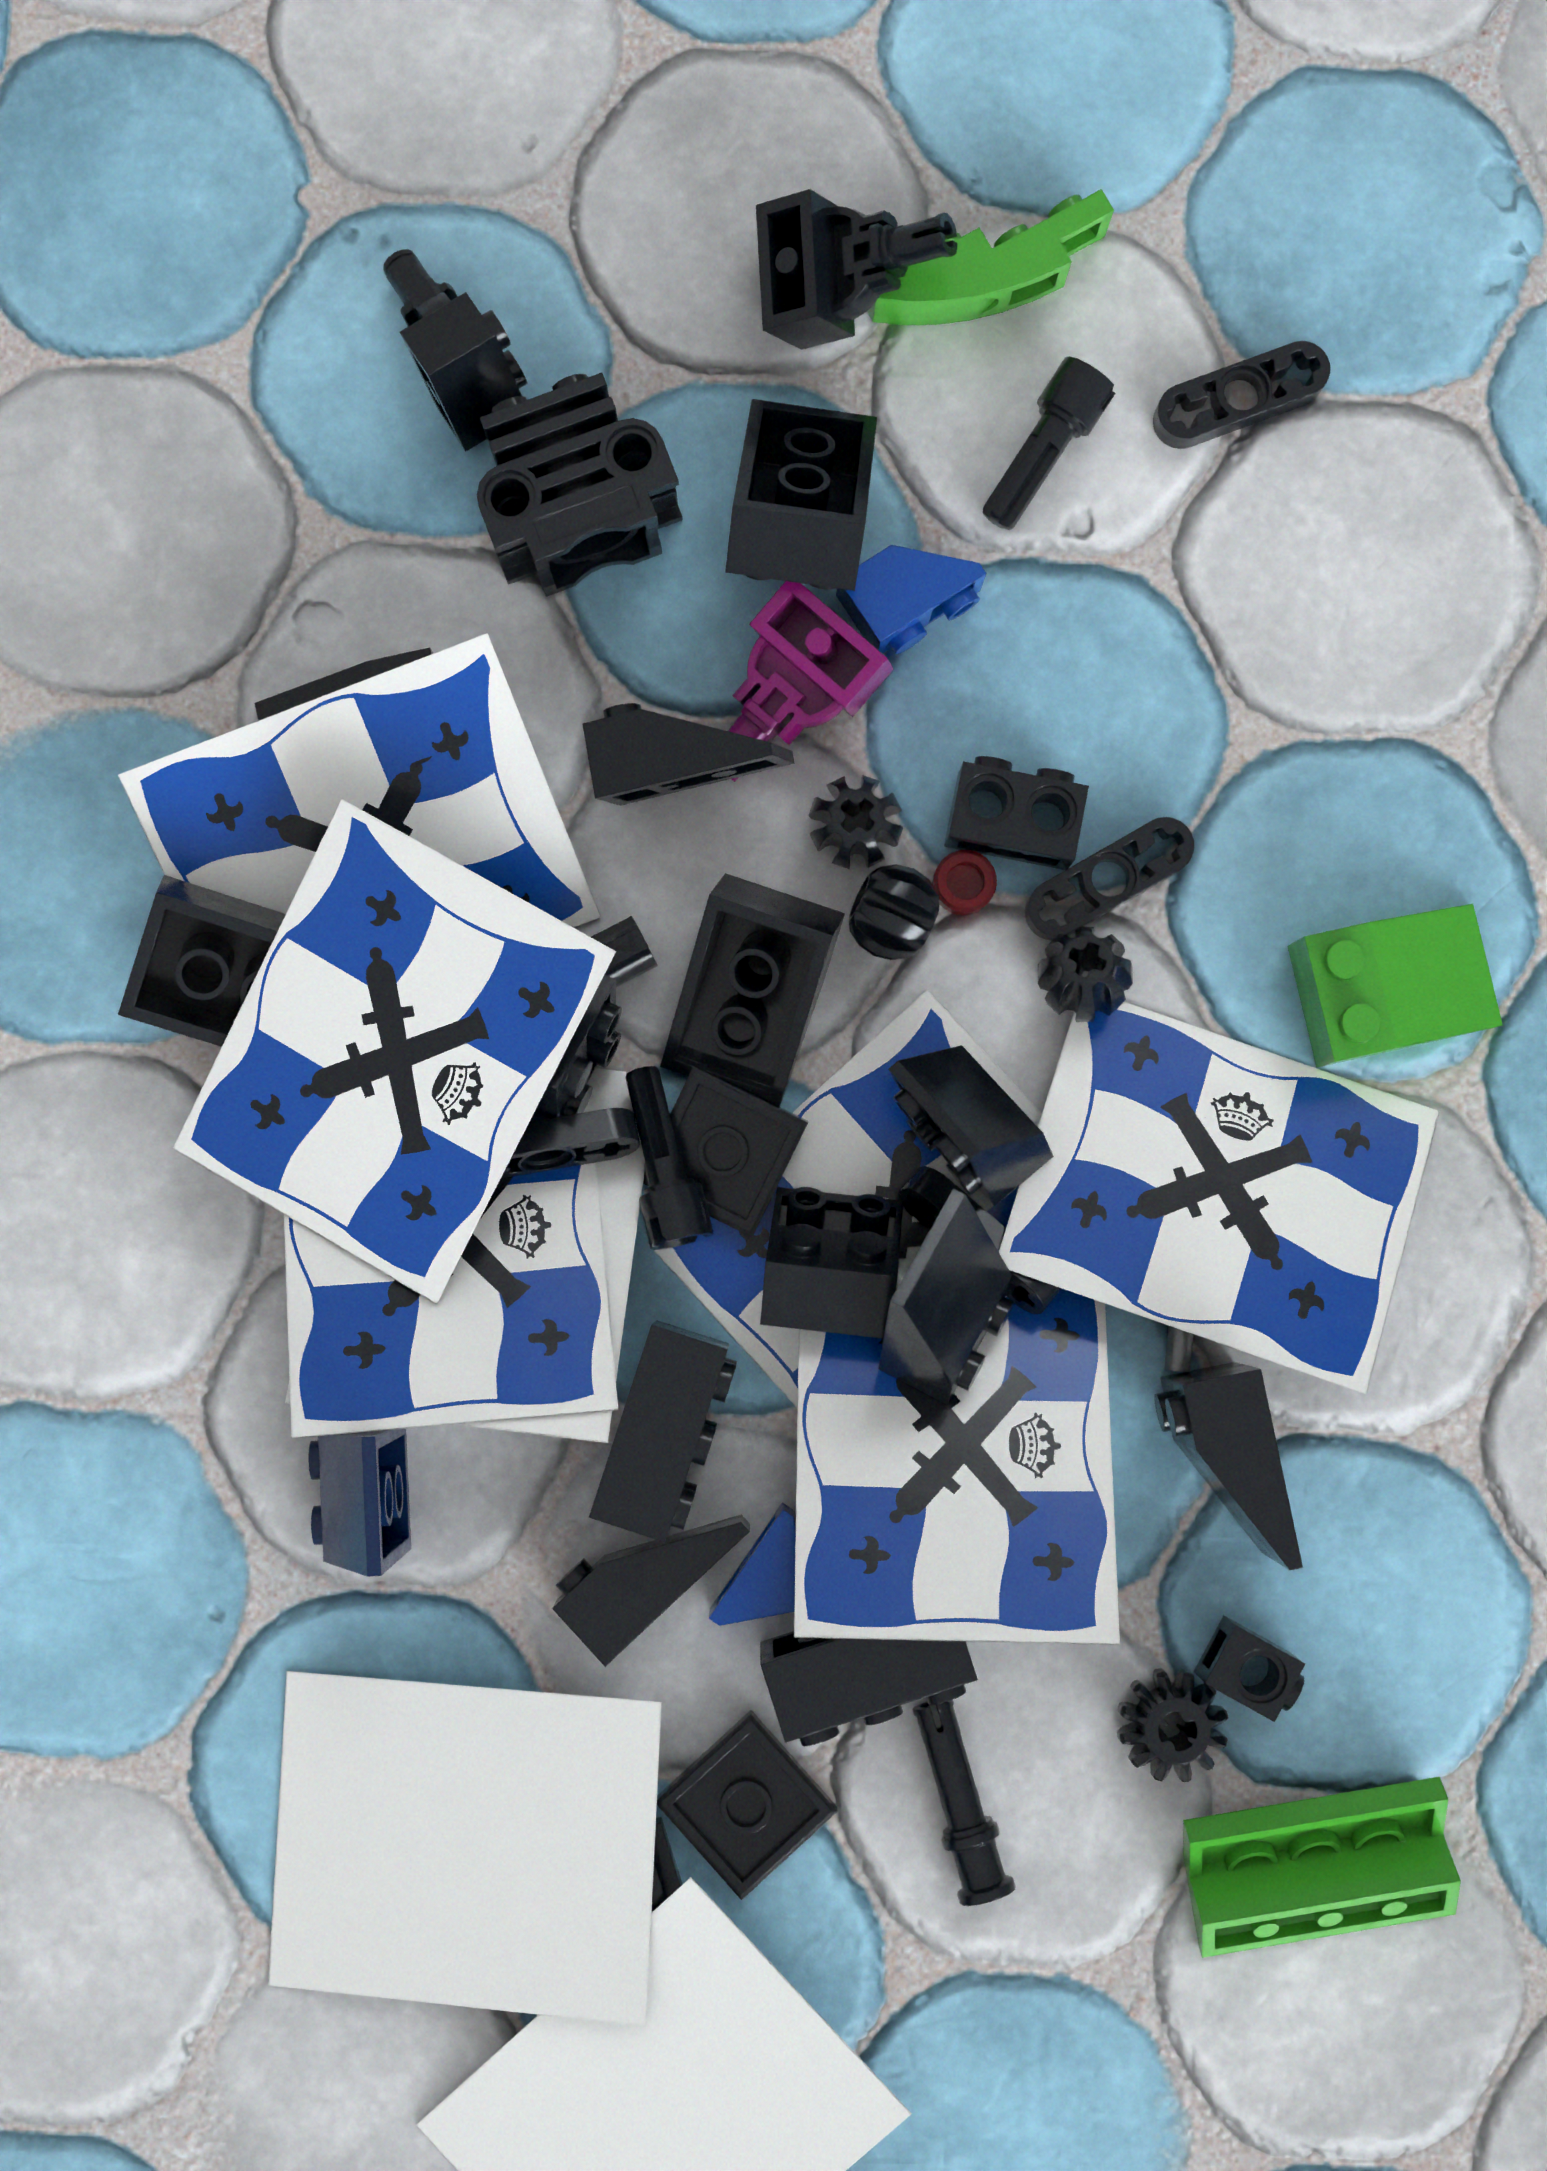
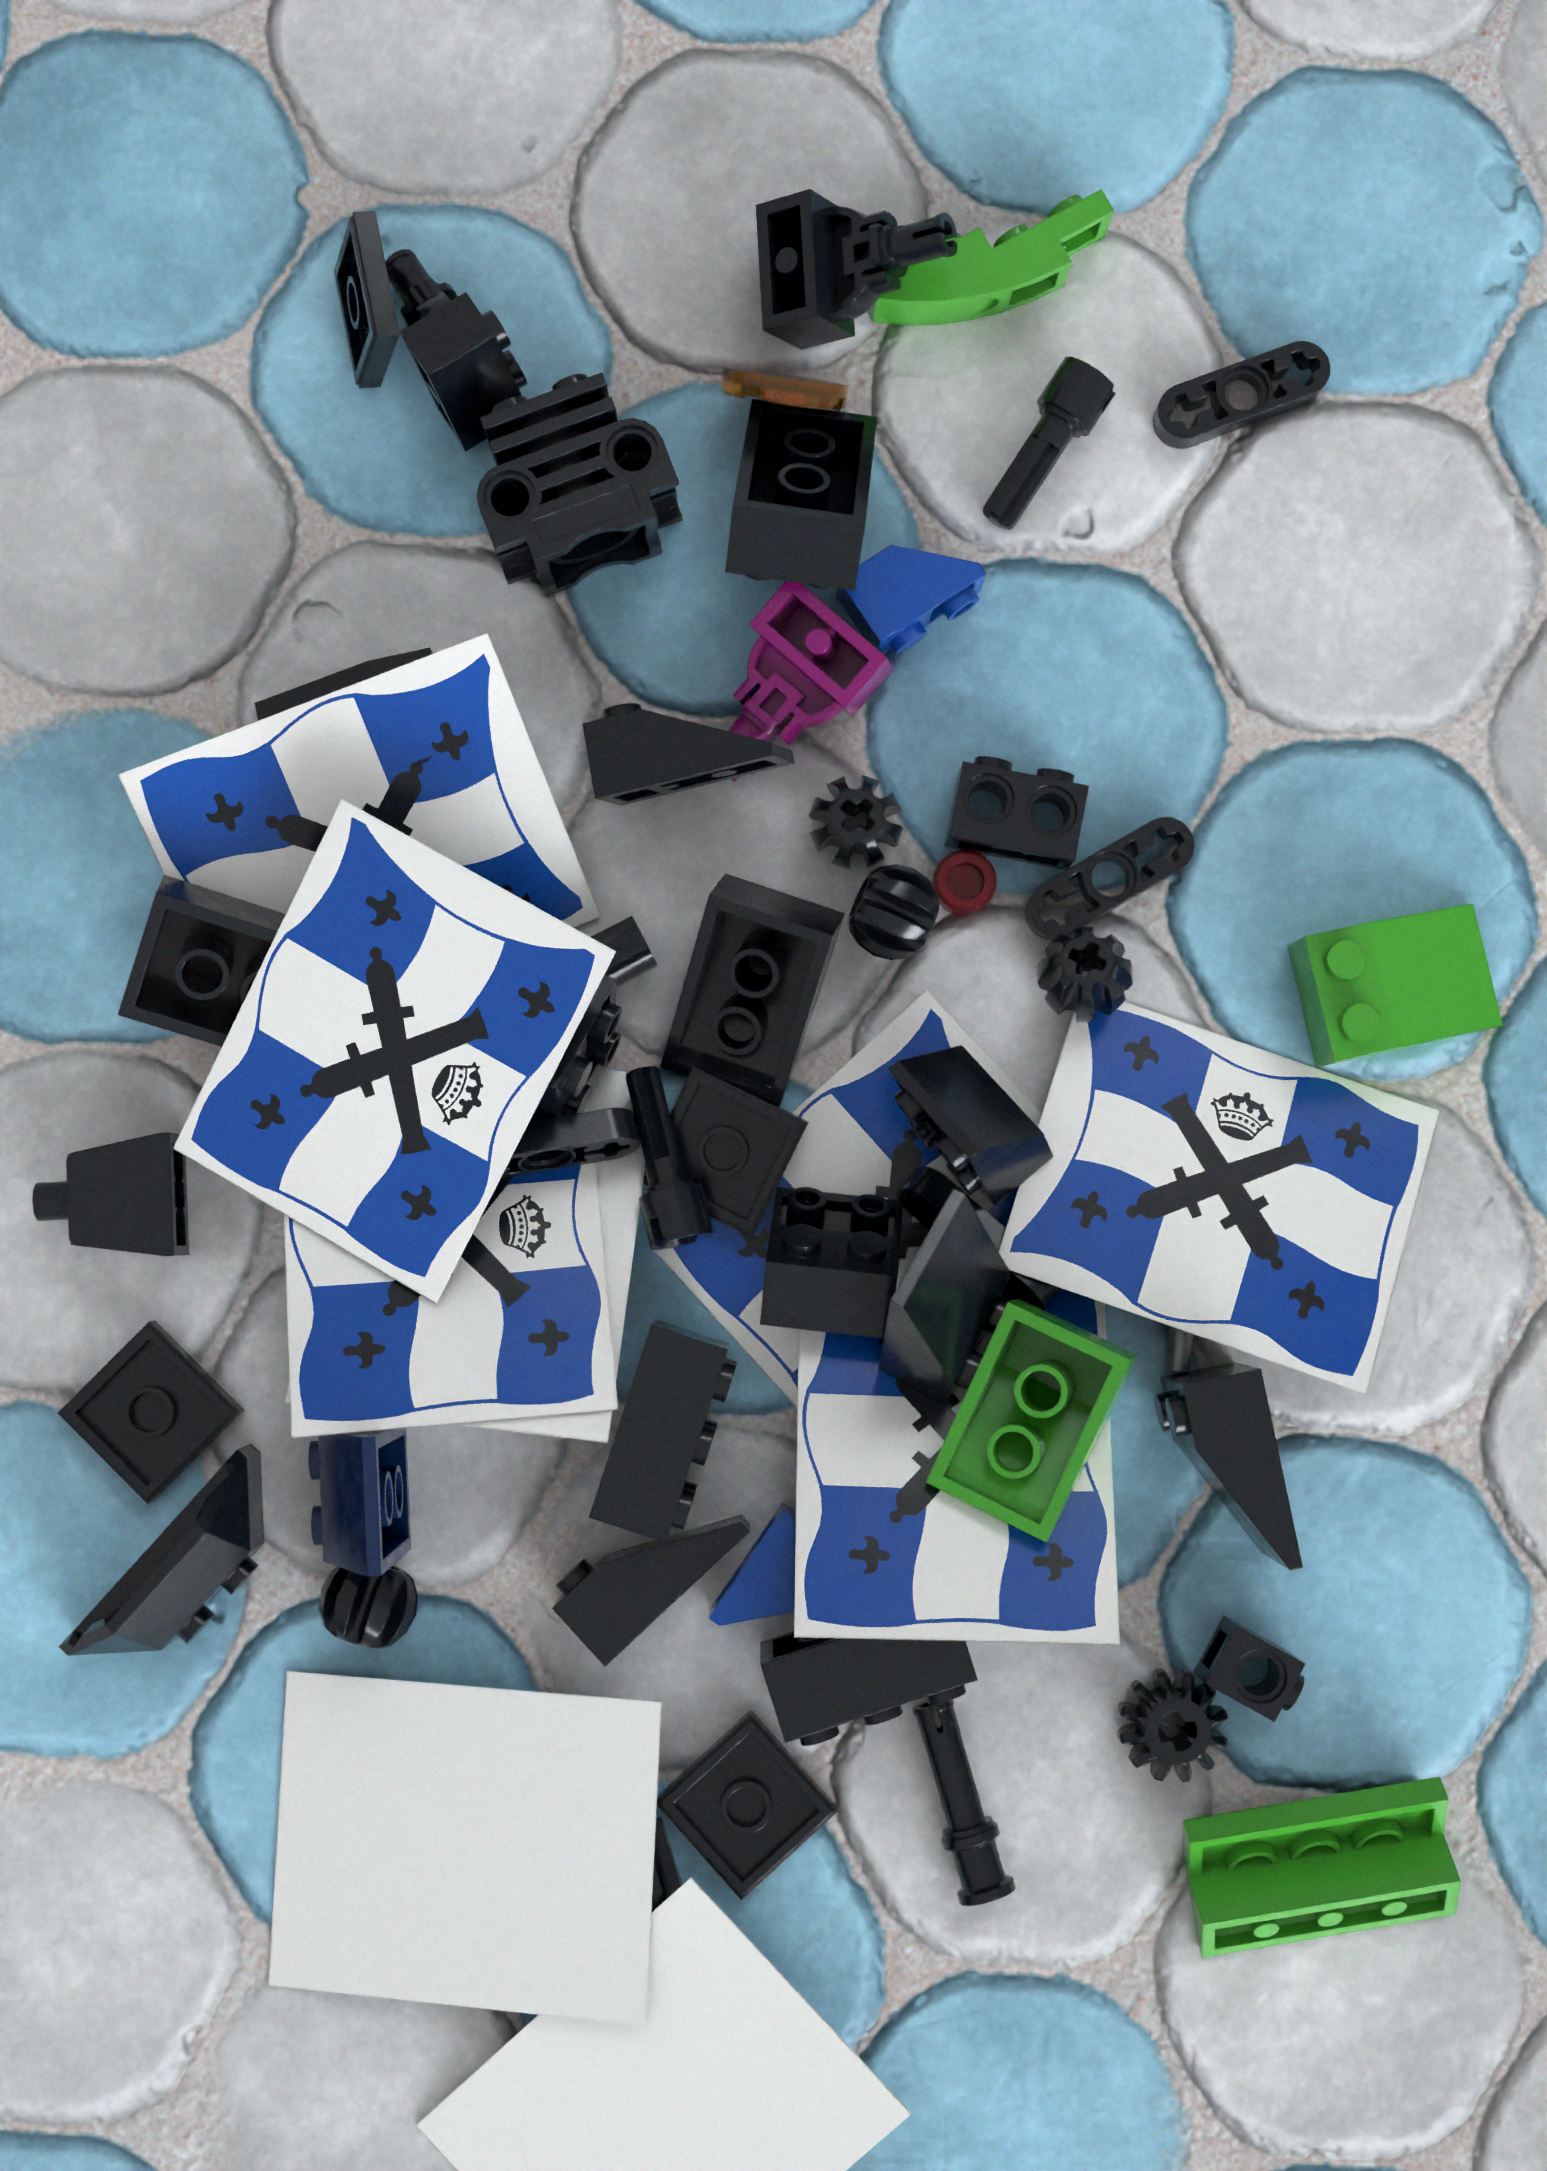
none -> black torso [32,1132,189,1256]
none -> black tile [58,1320,244,1504]
none -> black wedge [59,1444,264,1656]
none -> black piece [319,1566,418,1649]
none -> black tile [334,211,400,389]
none -> clear orange tile [720,367,849,411]
none -> bright green slope [926,1299,1137,1542]

